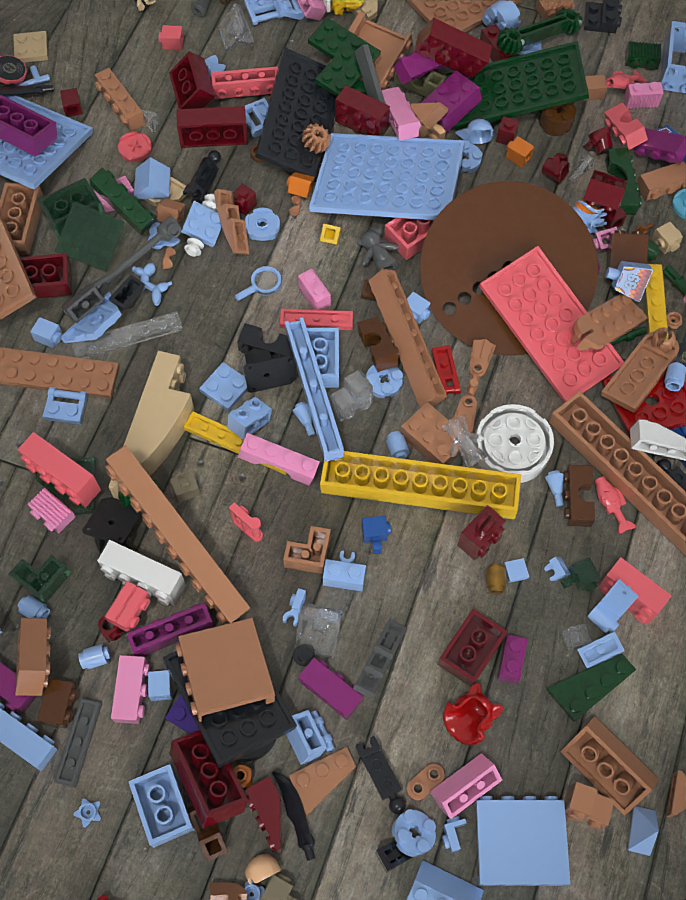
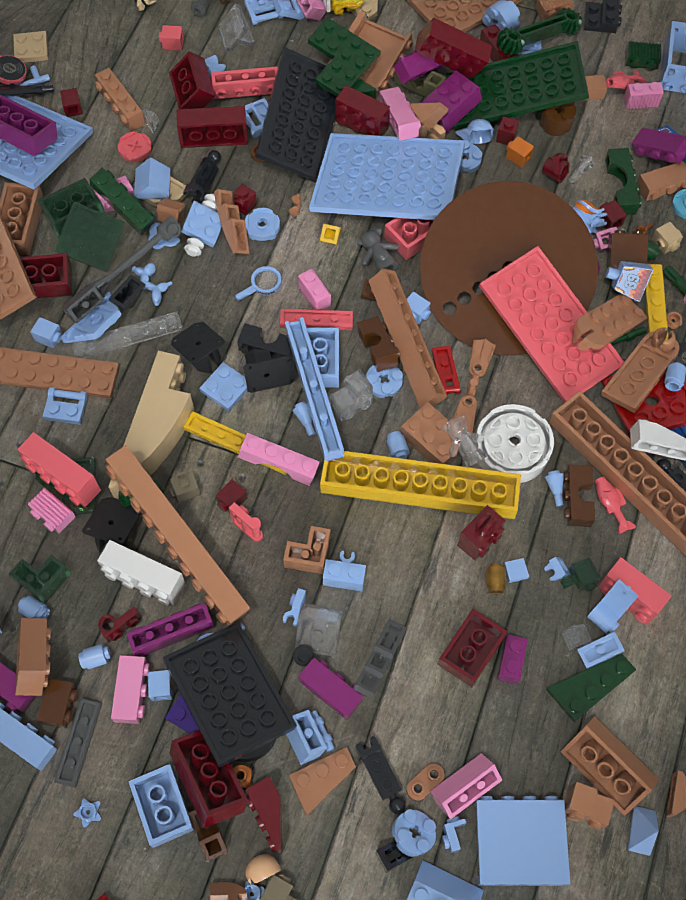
coral brick [105,581,151,632] -> none
nougat piece [162,247,176,270] -> none
nougat panel [176,618,275,722] -> none
light blue brick [227,396,272,440] -> none
black sword [272,771,315,861] -> none
orange brick [287,172,315,198] -> none
nougat gear [301,123,331,154] -> none
dark grey tile [355,44,385,104] -> none
blue brick [362,515,391,554] -> none
red hair [442,683,504,746] -> none
dark red piece [583,126,613,155] -> none
dark red slope [583,170,628,211] -> none
coral arch [604,103,648,150] -> none
none -> black piece [171,322,225,373]
none -> dark red brick [216,479,247,513]

